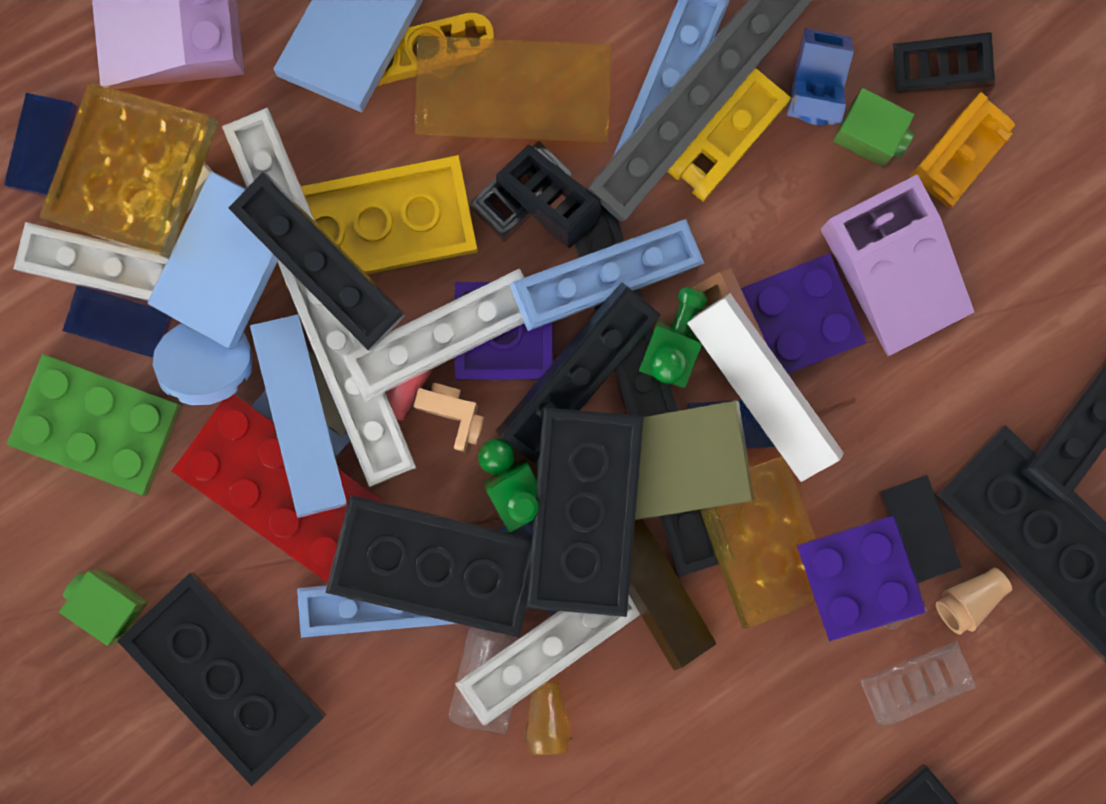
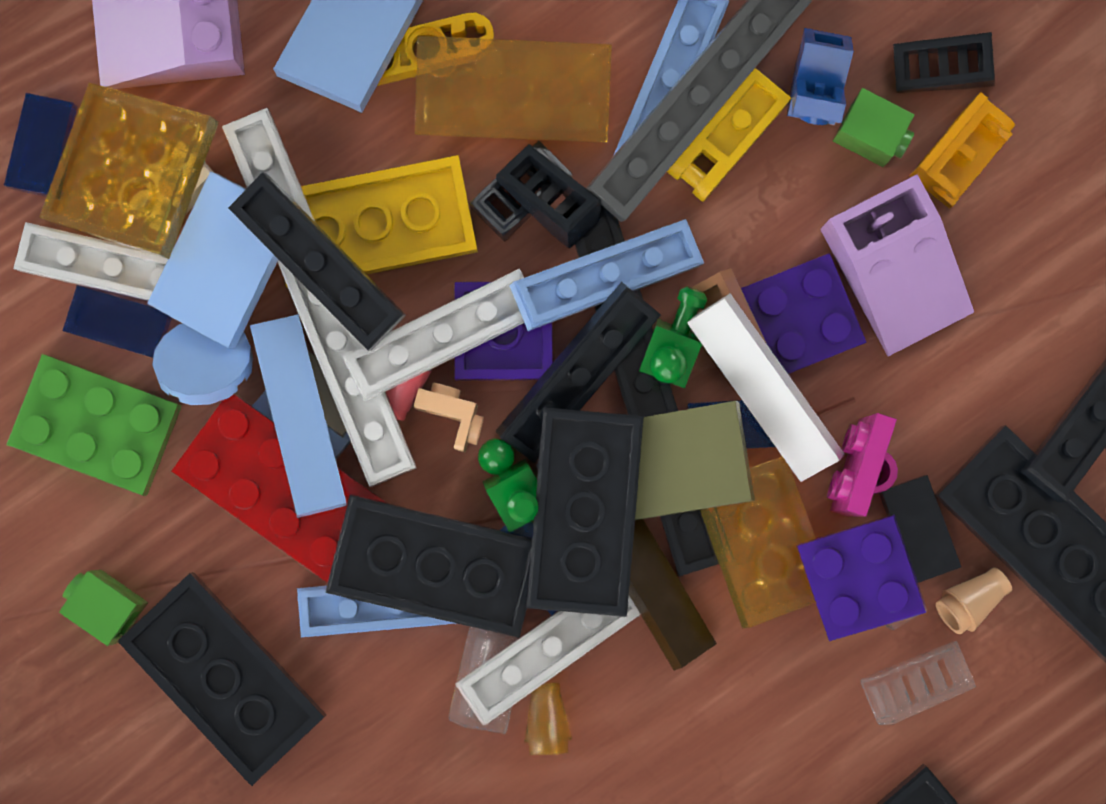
none -> dark pink plate [827,413,898,517]

